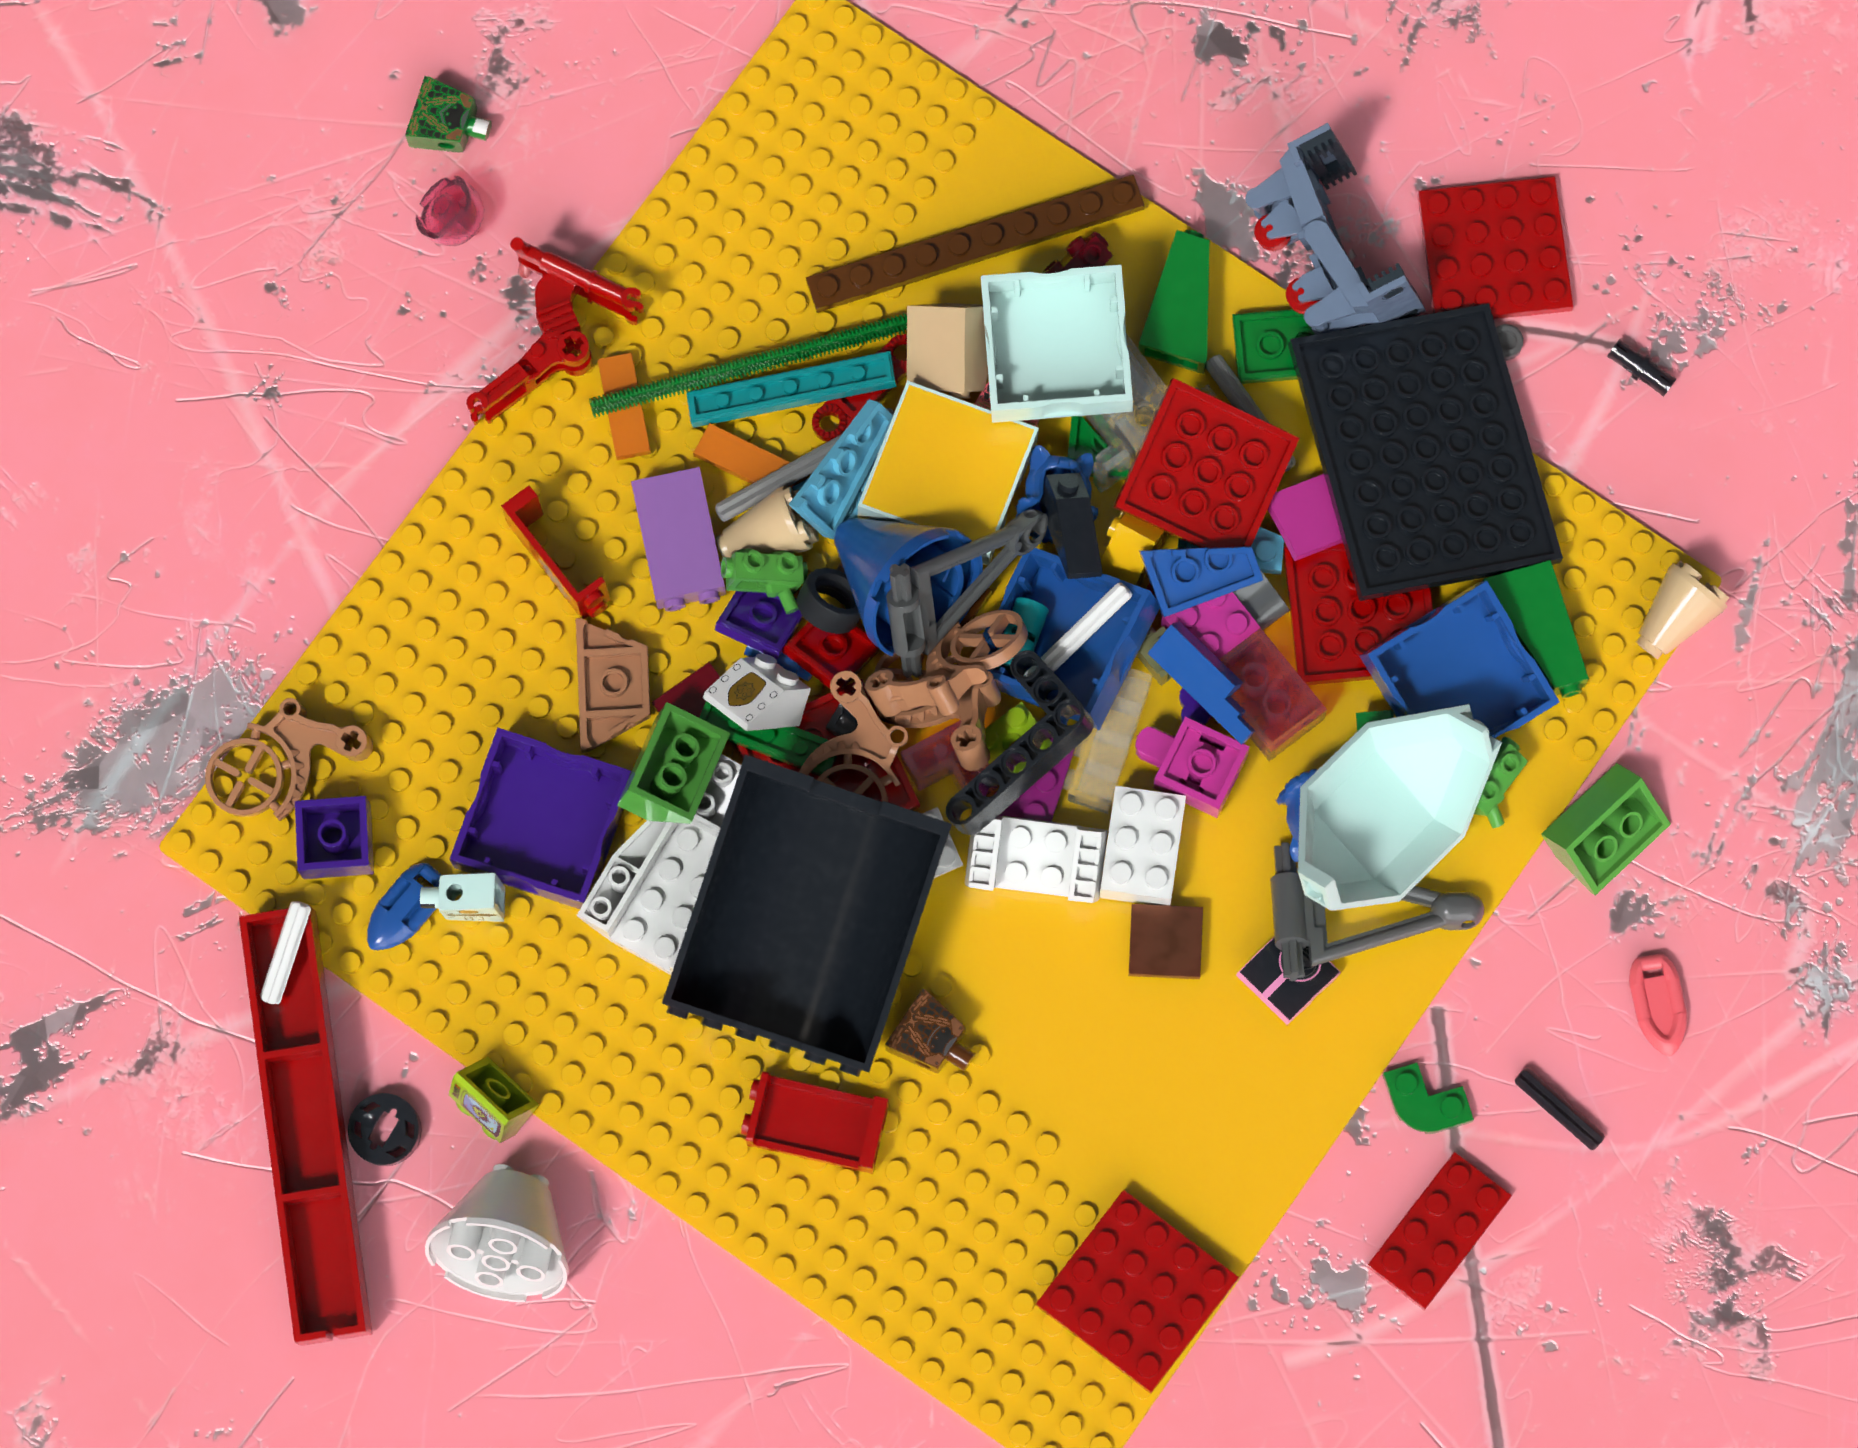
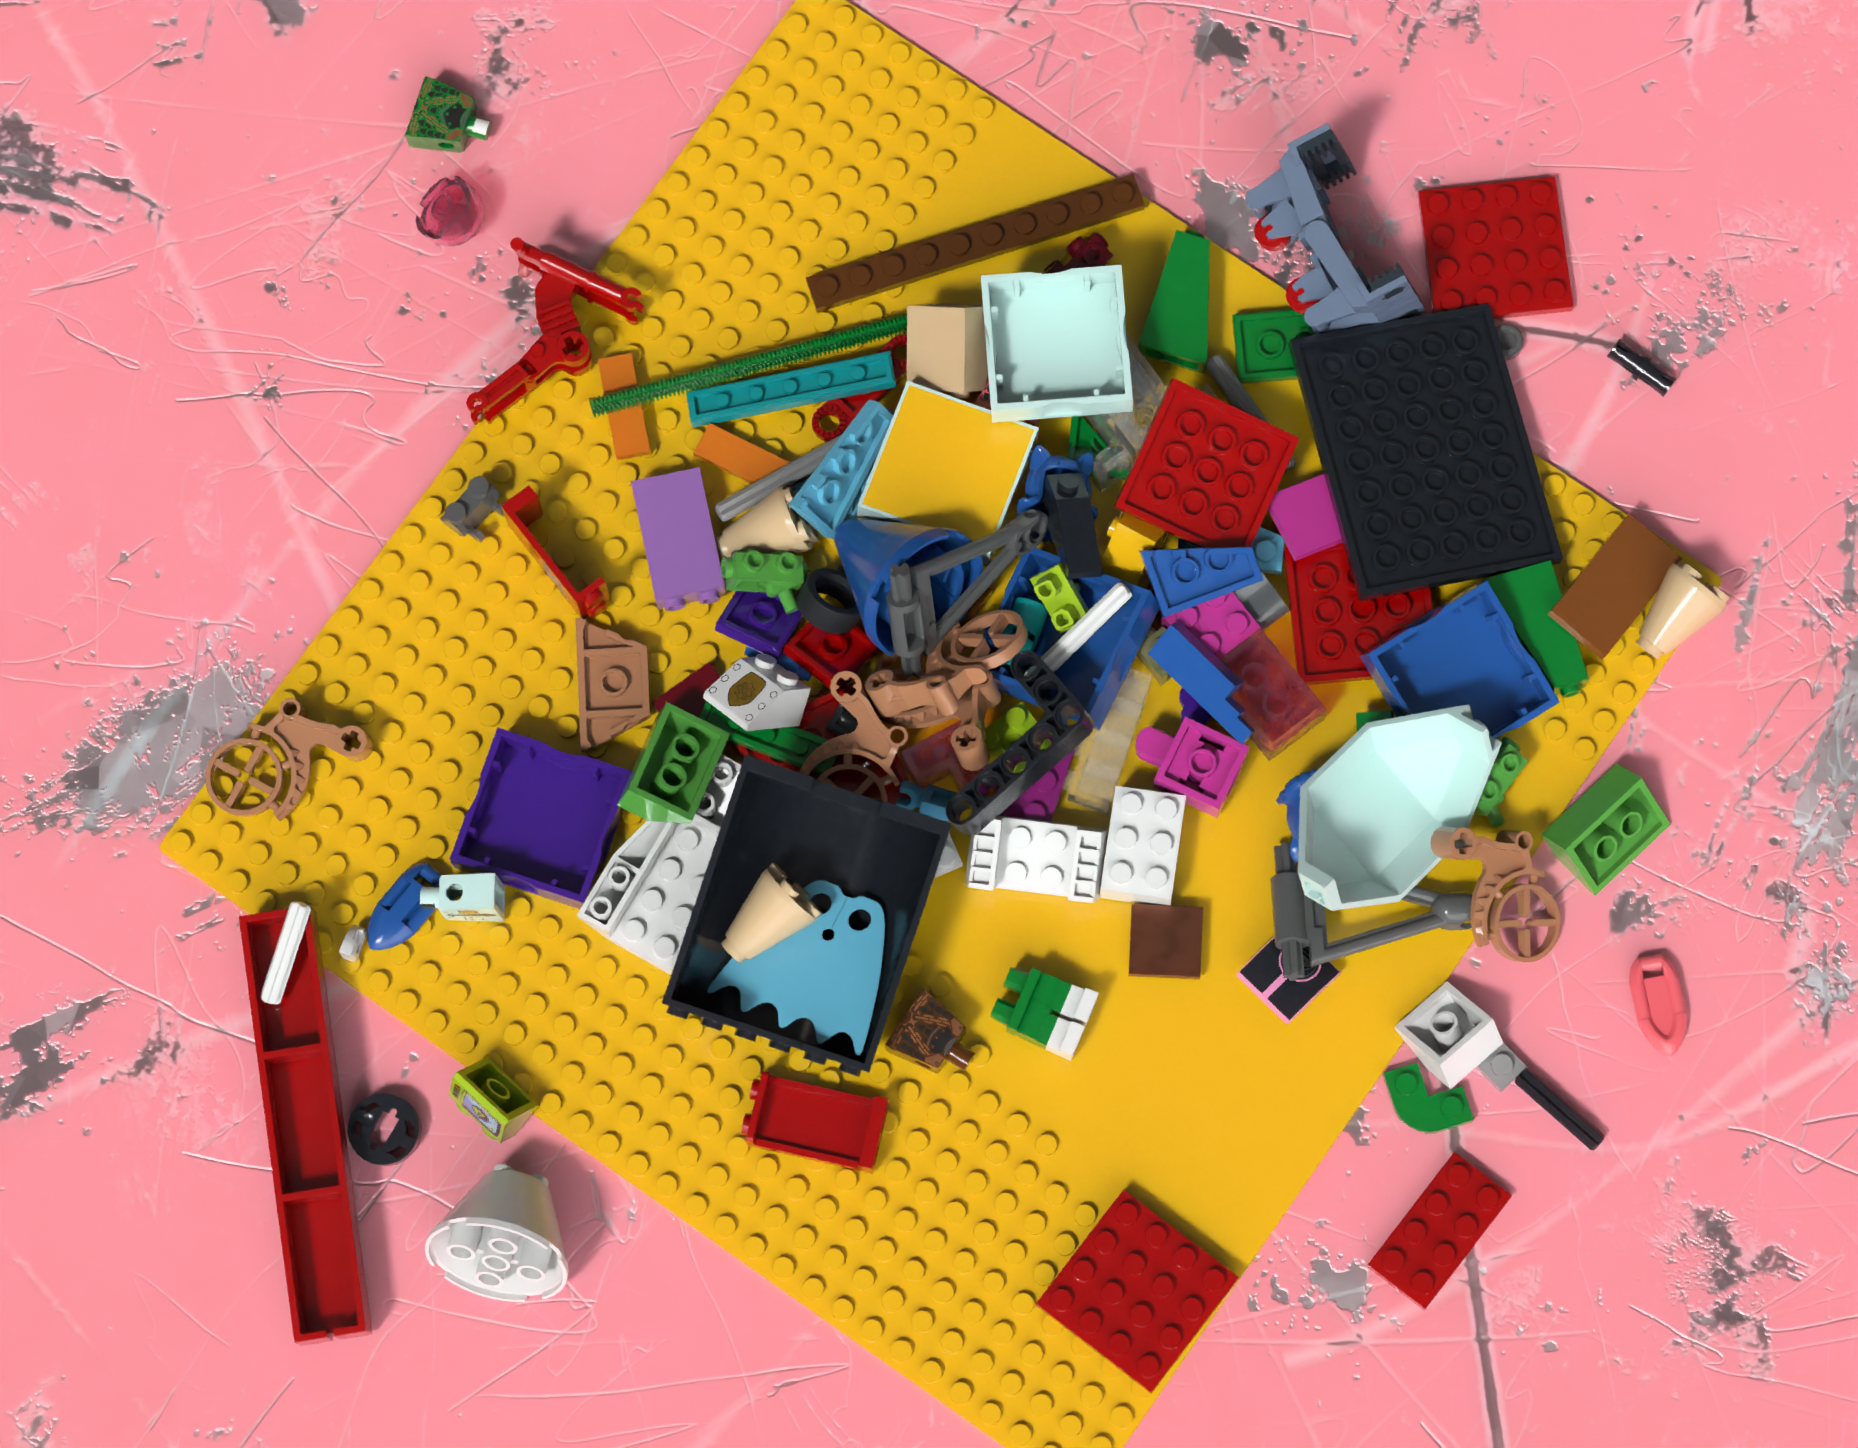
dark purple brick [295,796,374,879] -> none
none -> white tile [339,925,367,962]
none -> dark grey piece [440,475,504,543]
none -> medium azure piece [707,880,885,1056]
none -> tan cone [721,862,822,963]
none -> dark azure plate [896,781,957,822]
none -> green hips [990,967,1099,1061]
none -> lime hips [1030,562,1089,634]
none -> white slope [1395,981,1503,1089]
none -> nougat piece [1430,826,1561,963]
none -> light grey plate [1476,1043,1527,1093]
none -> dark orange tile [1547,513,1683,660]

